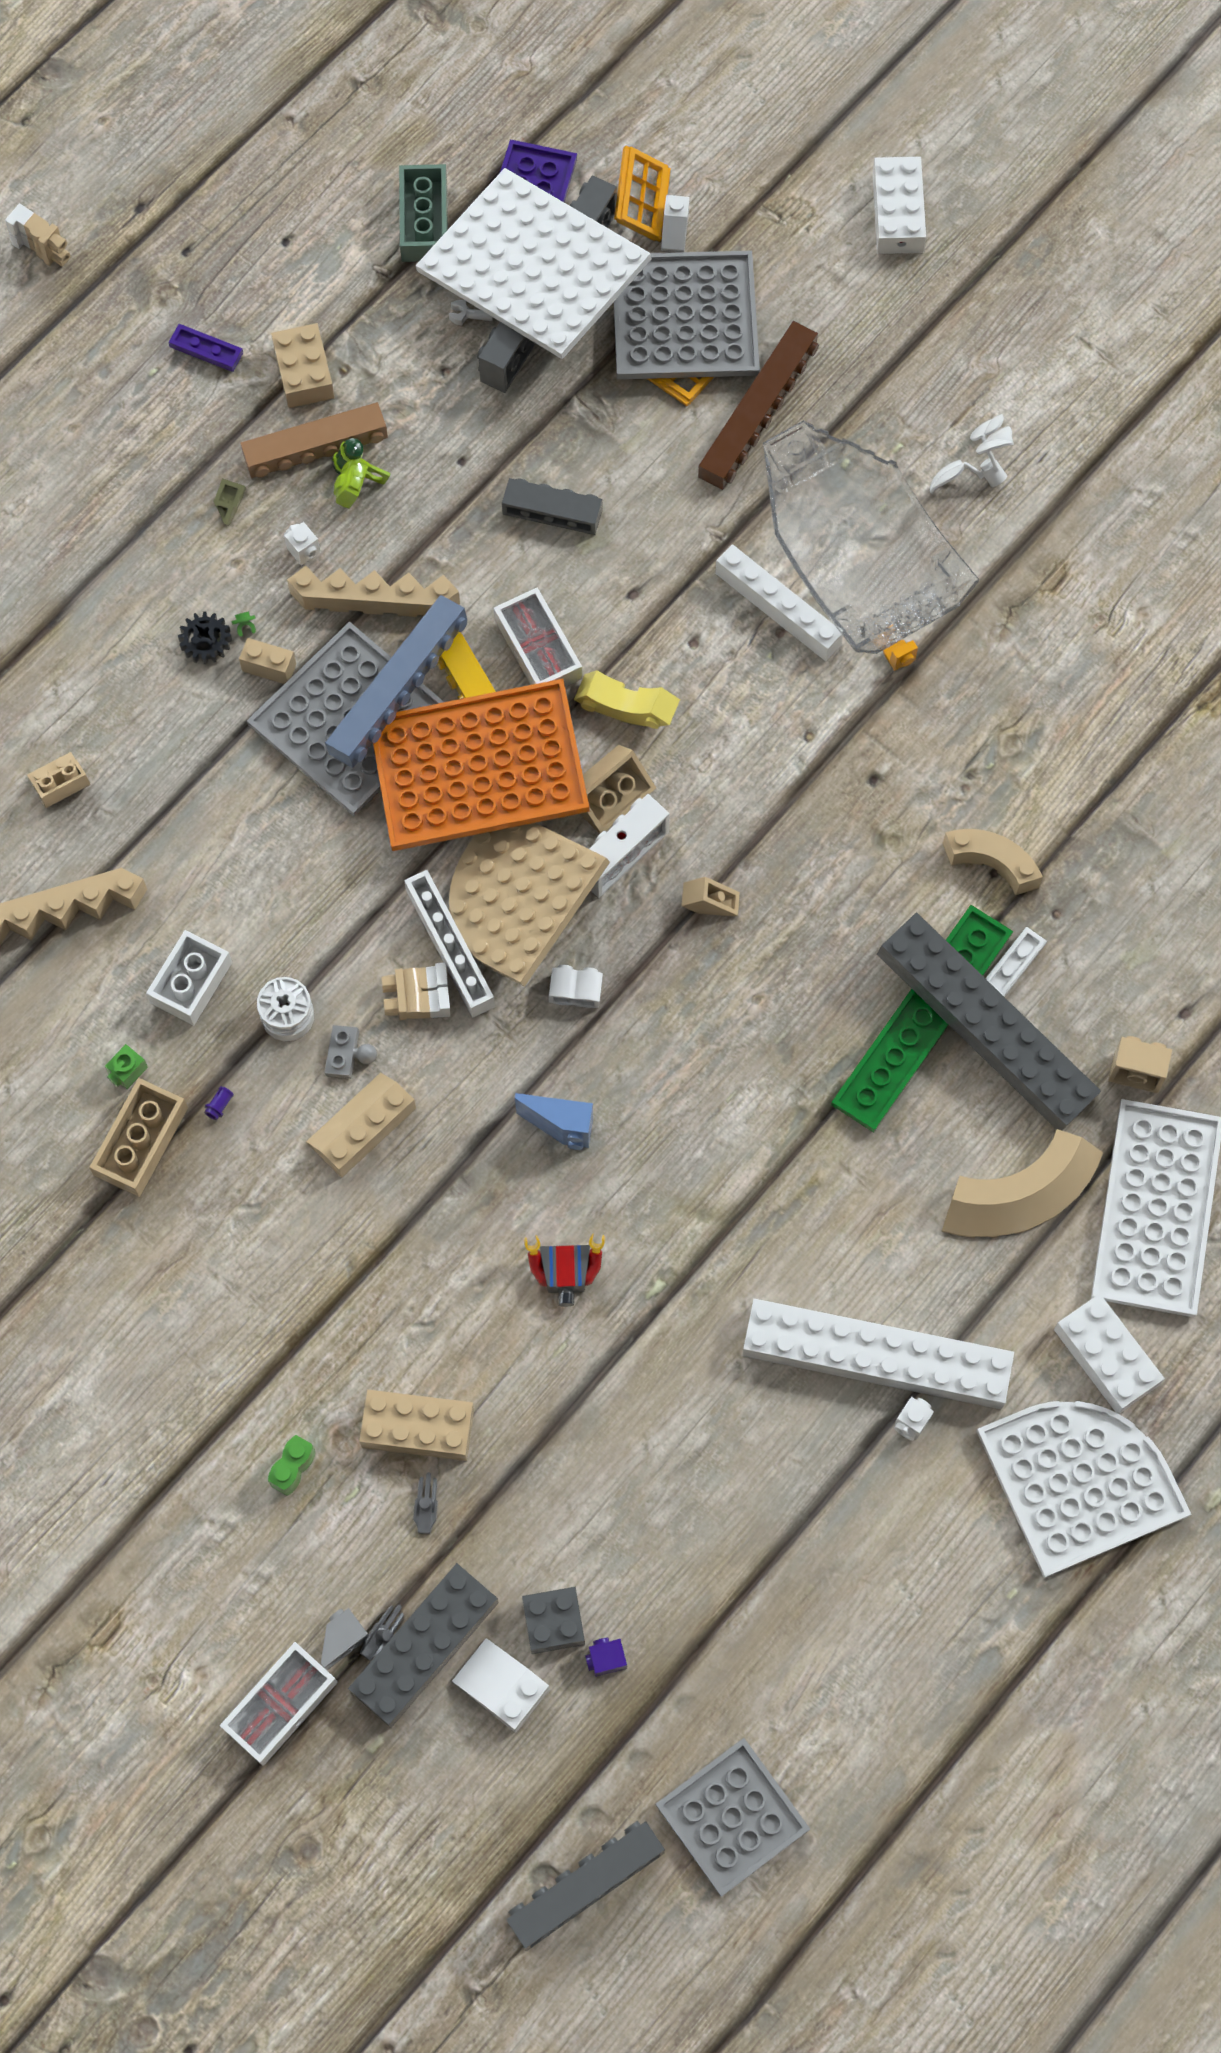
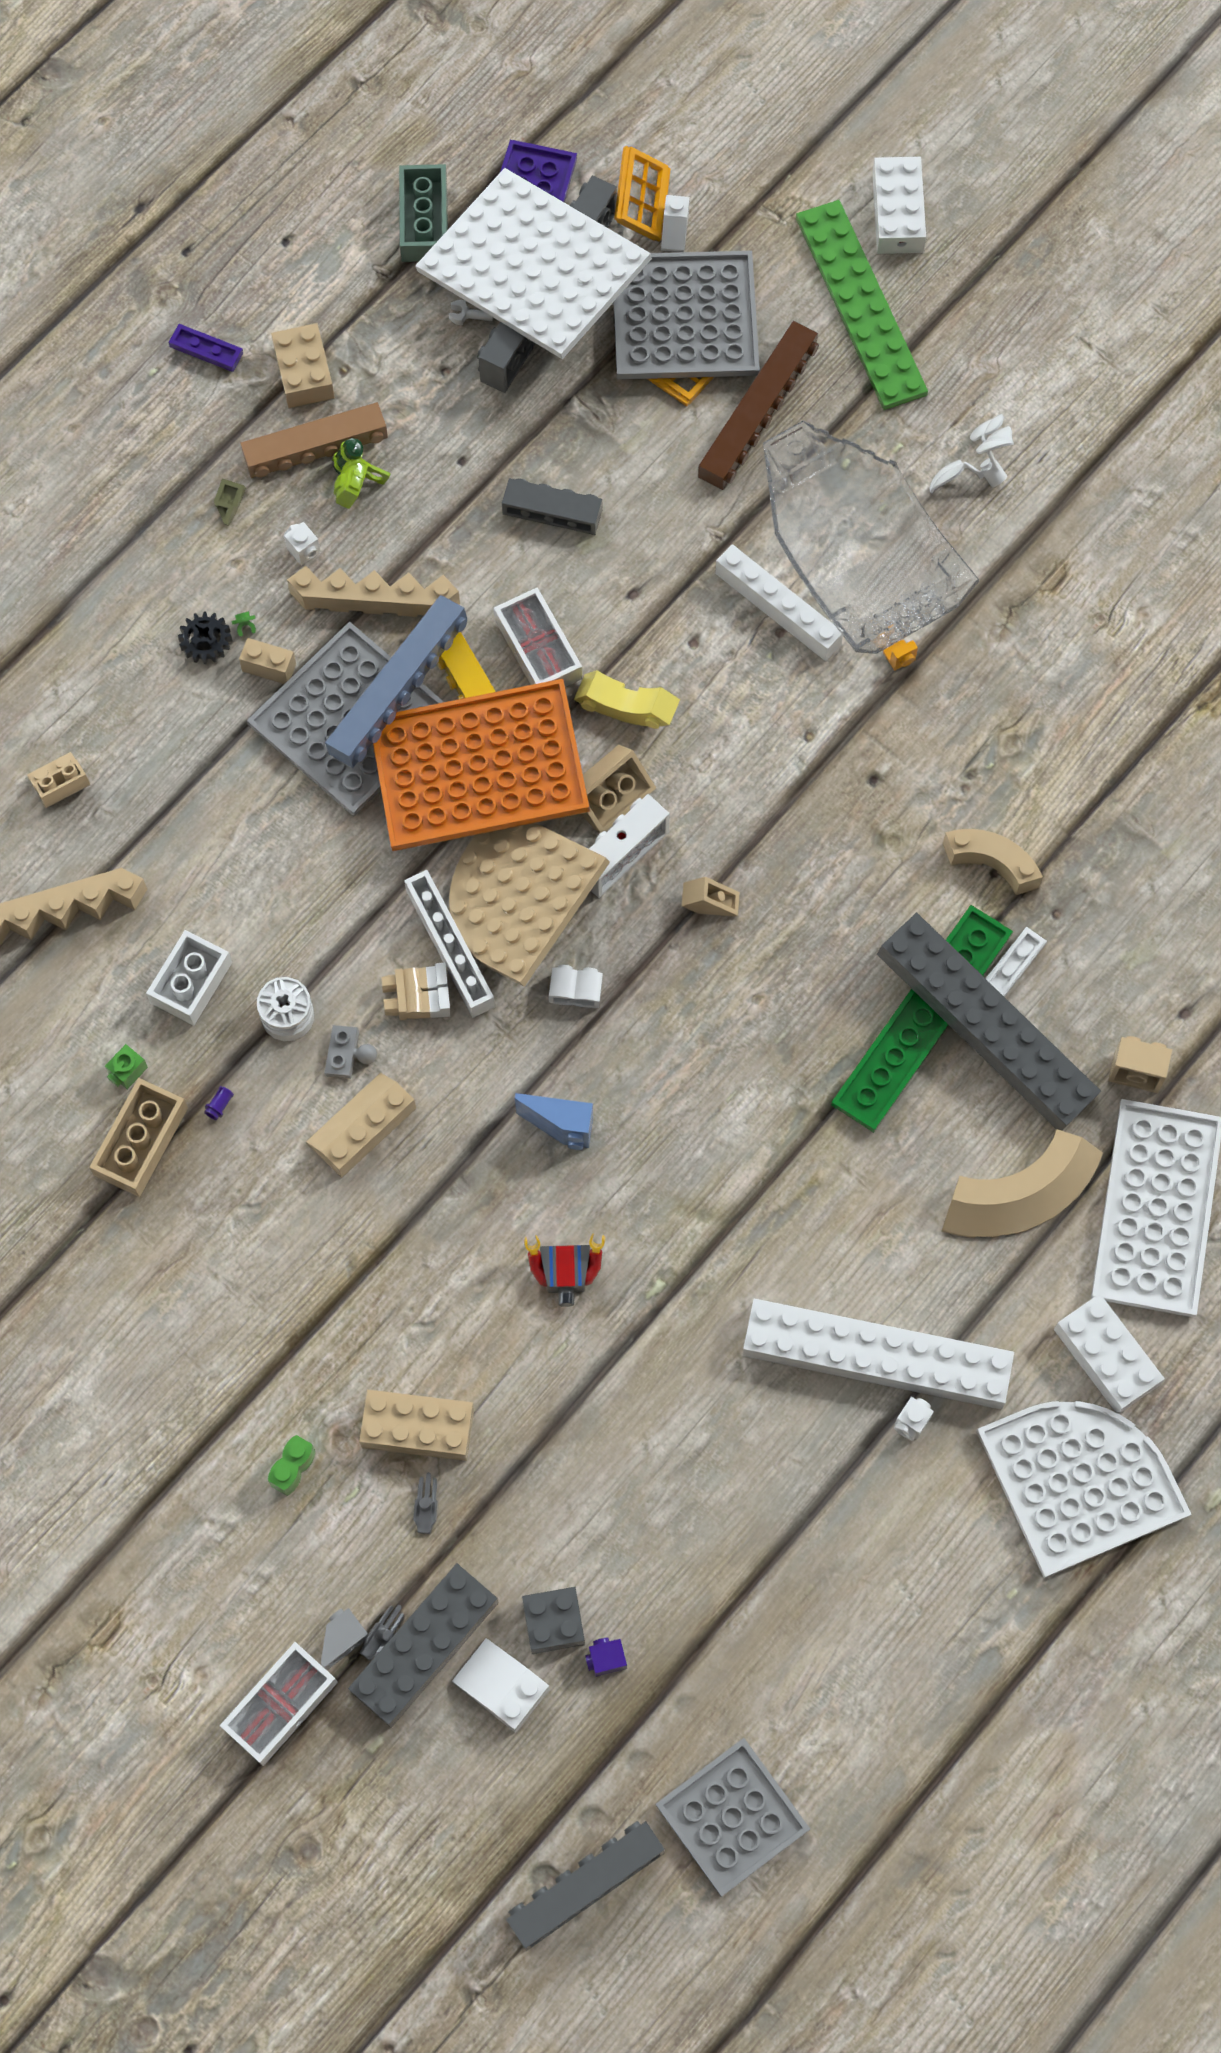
tan hips [5,203,71,266] -> none
none -> bright green plate [796,199,928,411]

